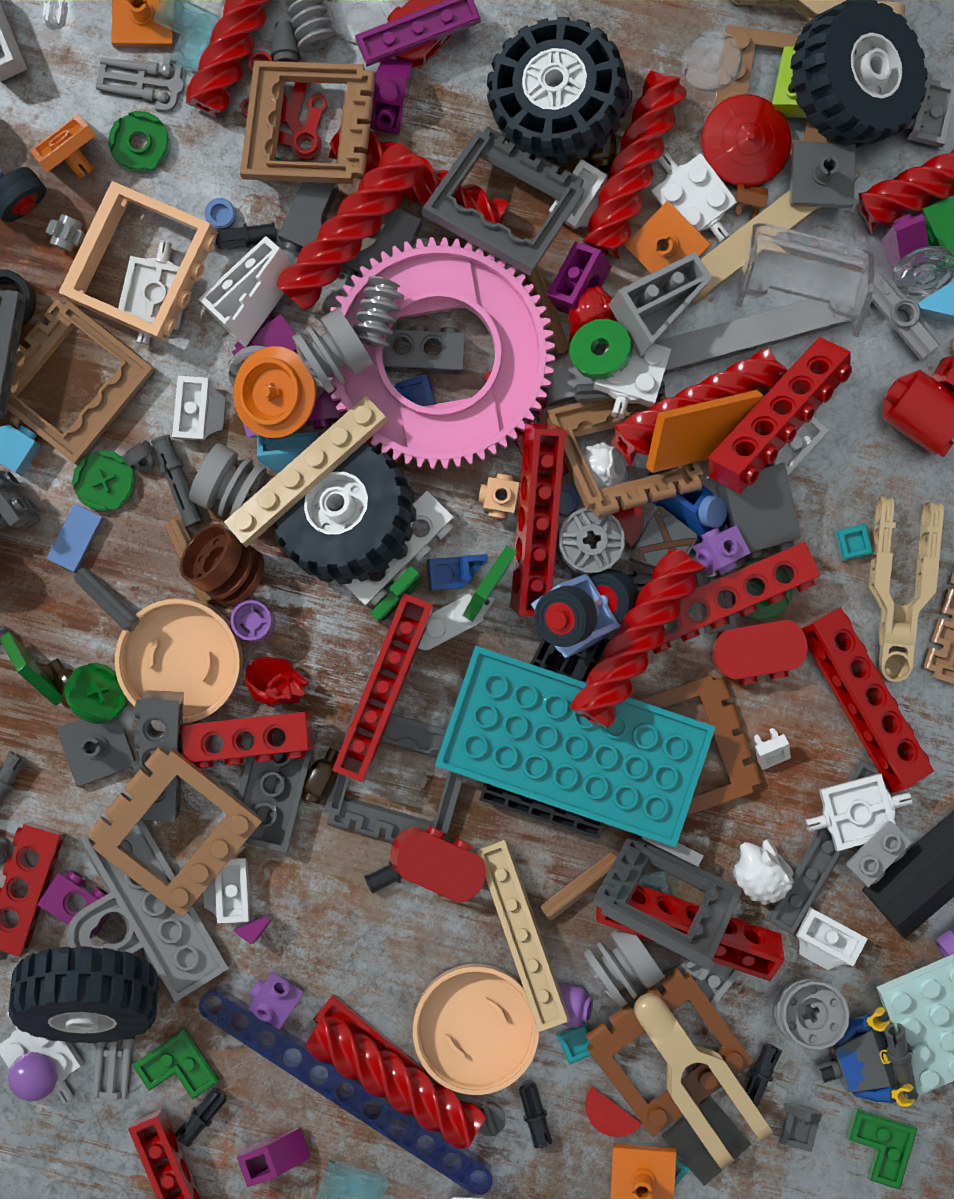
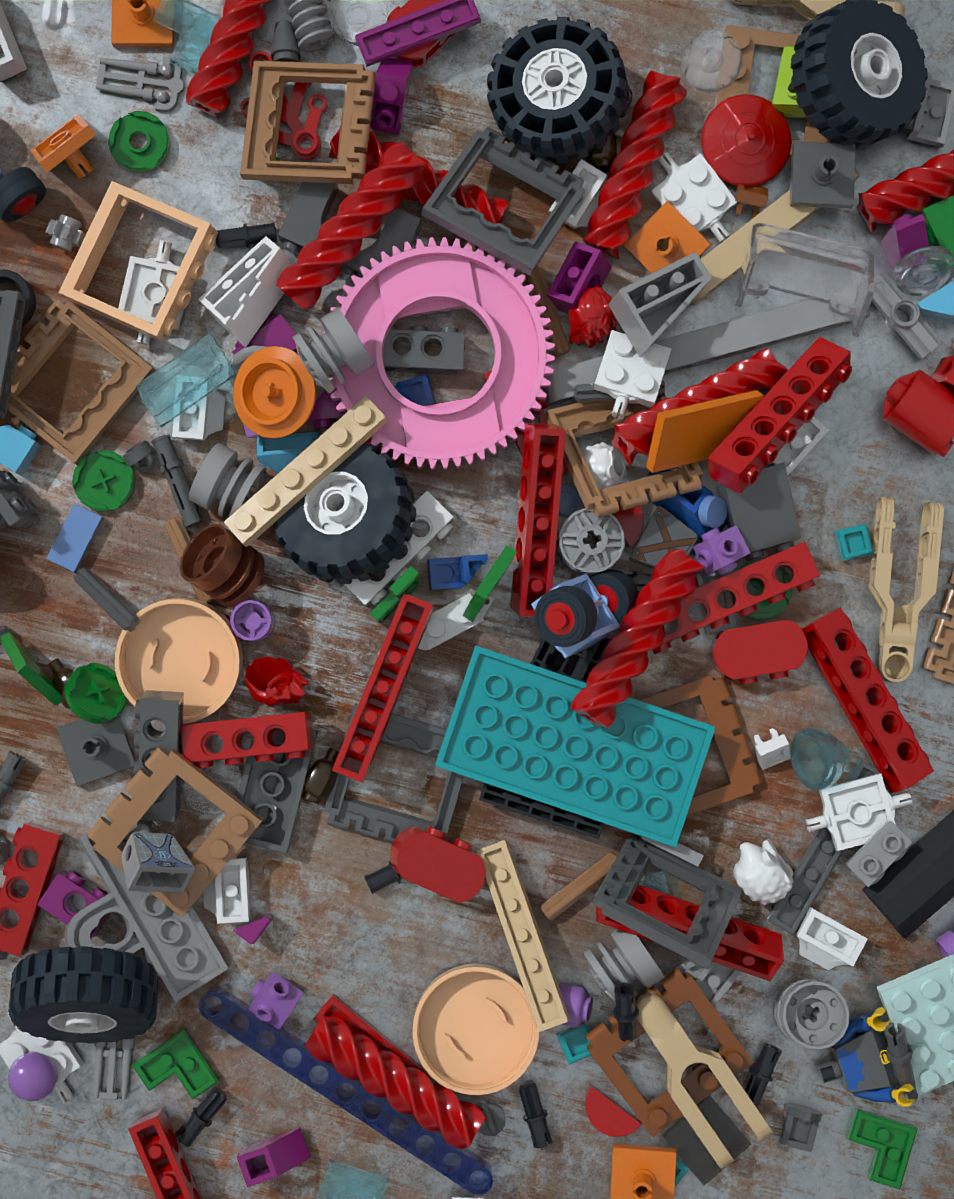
medium blue tile [205,198,236,230] -> none
light grey piece [352,276,405,347] -> none
light nougat brick [478,473,520,520] -> none
green tile [569,319,633,380] -> none
none -> light grey torso [121,825,195,893]
none -> clear light blue piece [136,333,237,427]
none -> black axle [613,982,639,1042]
none -> clear light blue piece [791,727,849,790]

